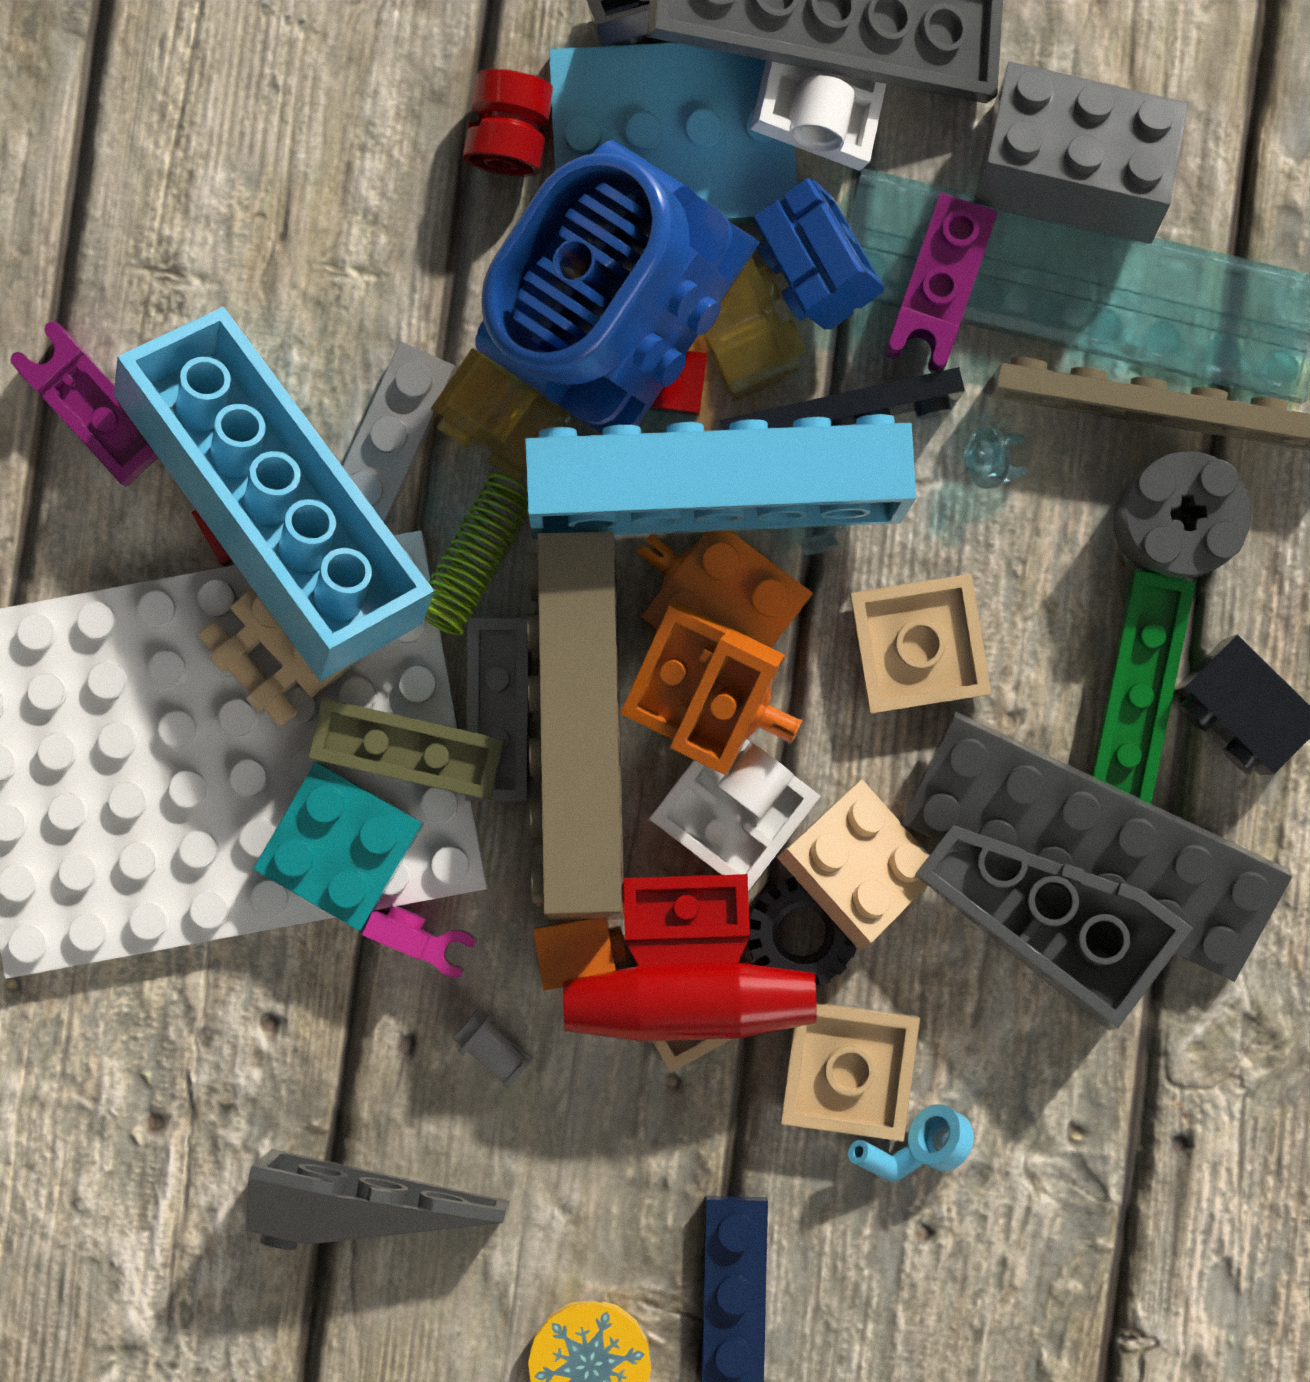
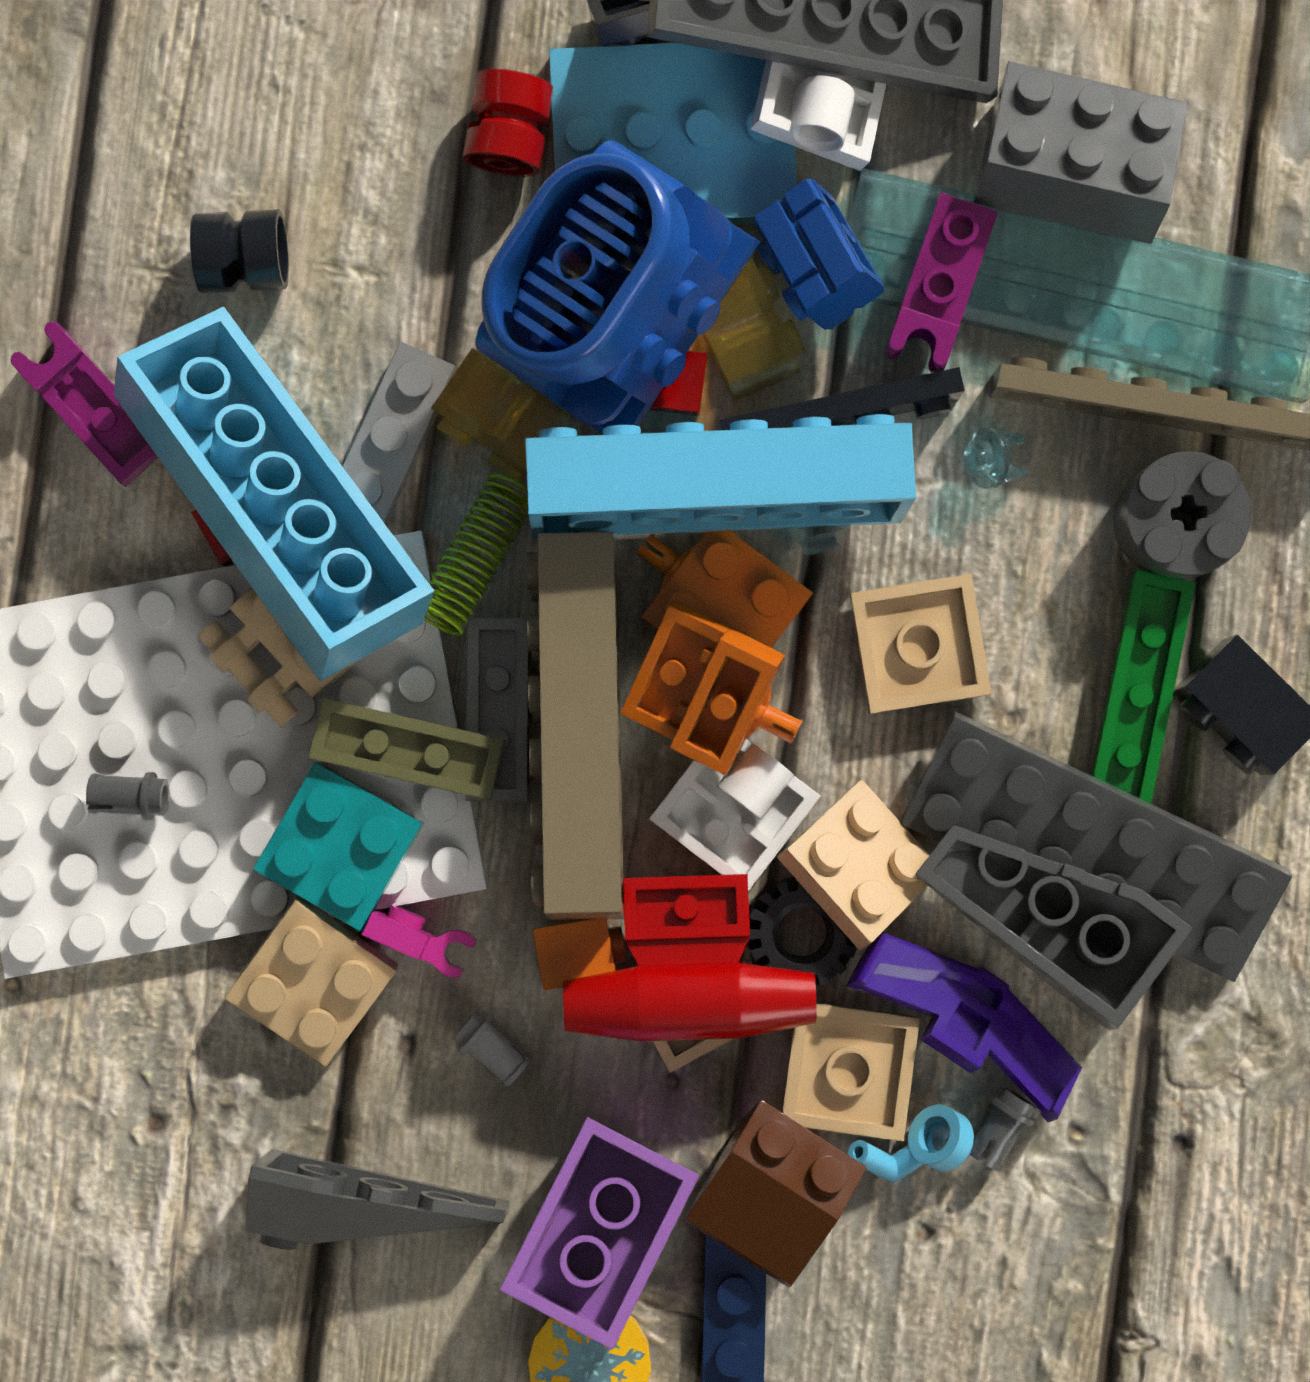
none -> dark grey pin [86,772,170,821]
none -> black wheel [190,209,289,293]
none -> tan plate [224,895,399,1067]
none -> medium lavender brick [500,1117,700,1350]
none -> reddish brown slope [684,1099,867,1288]
none -> dark purple plate [846,932,1082,1123]
none -> dark grey pin [969,1088,1037,1172]

